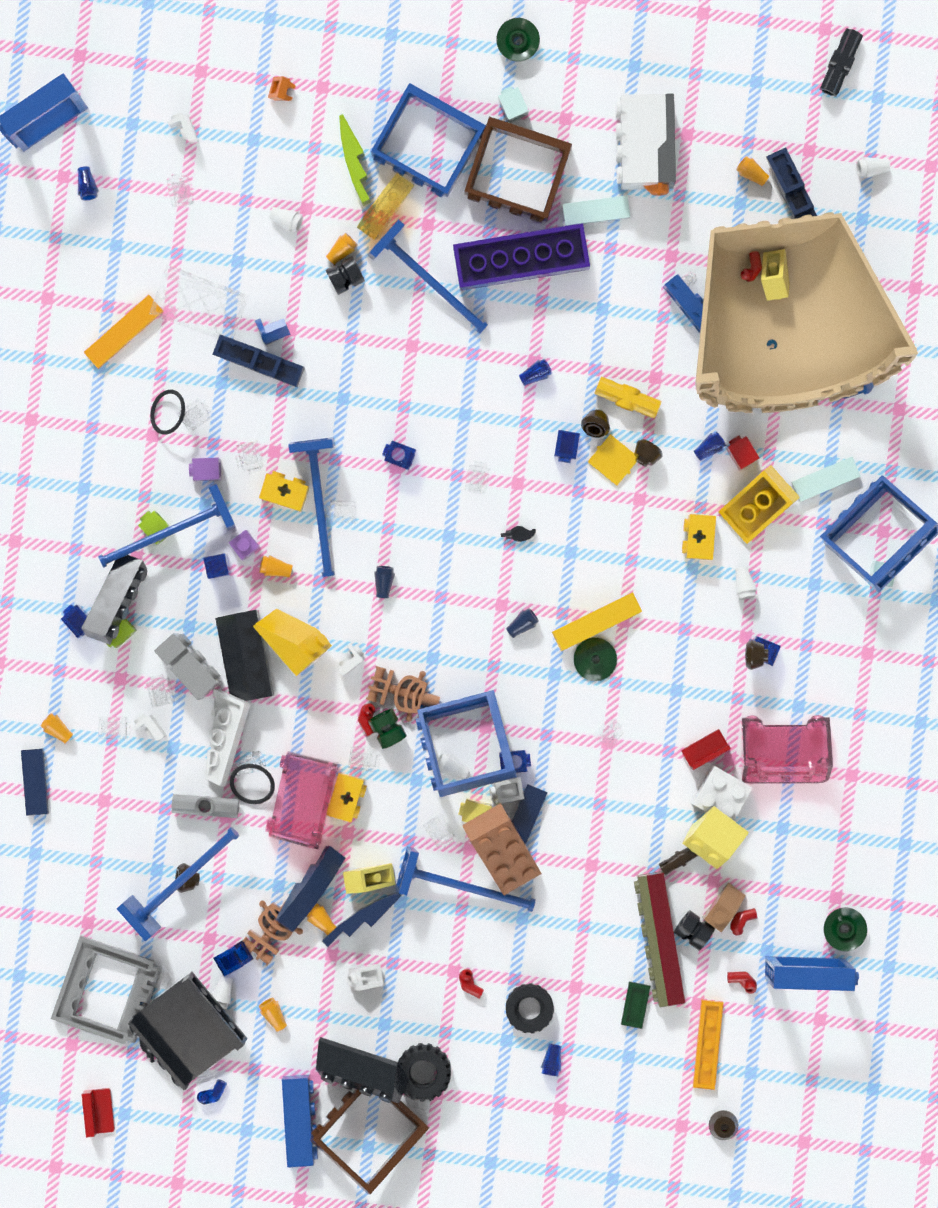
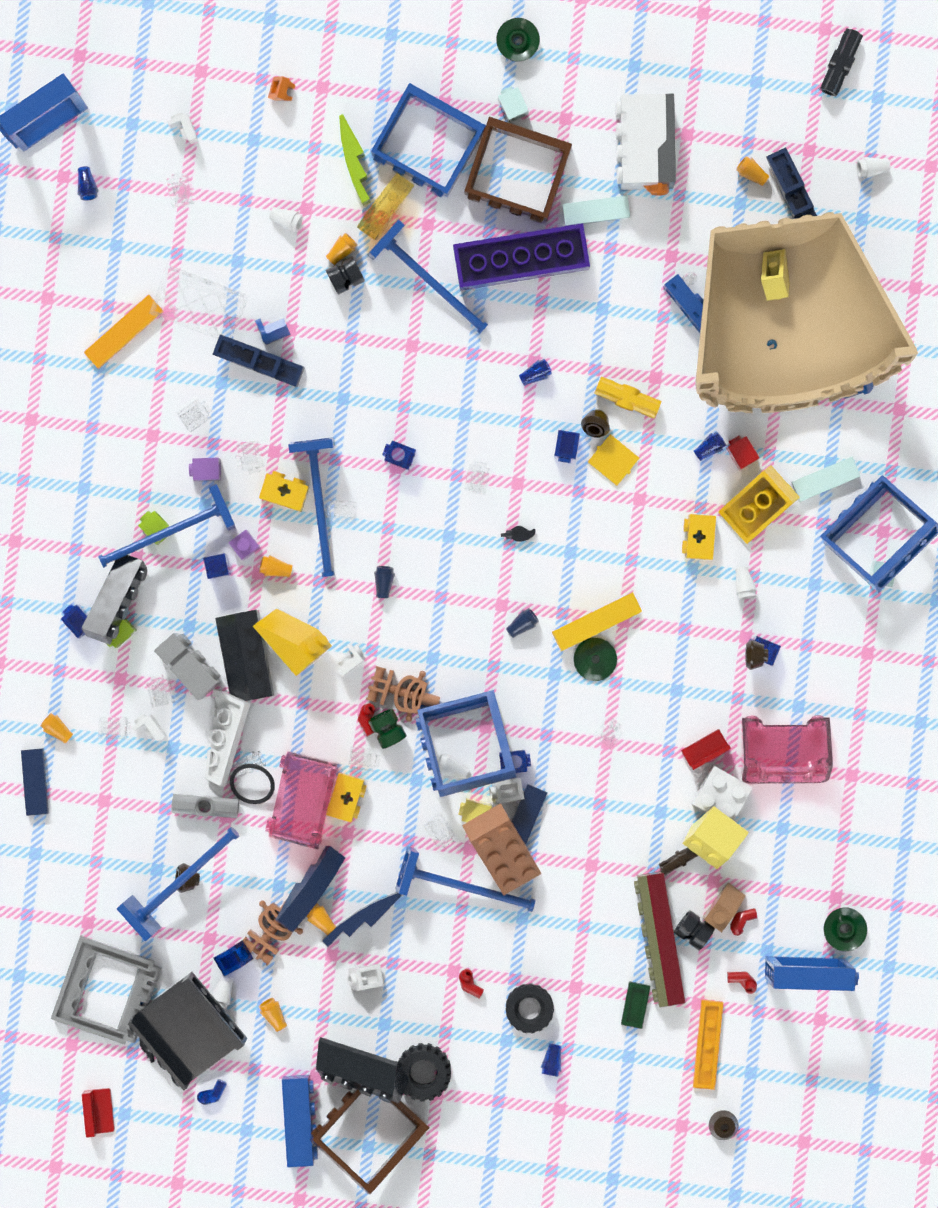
black tyre [150,389,185,435] -> none
light yellow slope [343,863,396,894] -> none
dark brown cone [634,439,663,467] -> none
red arm [740,251,762,282] -> none

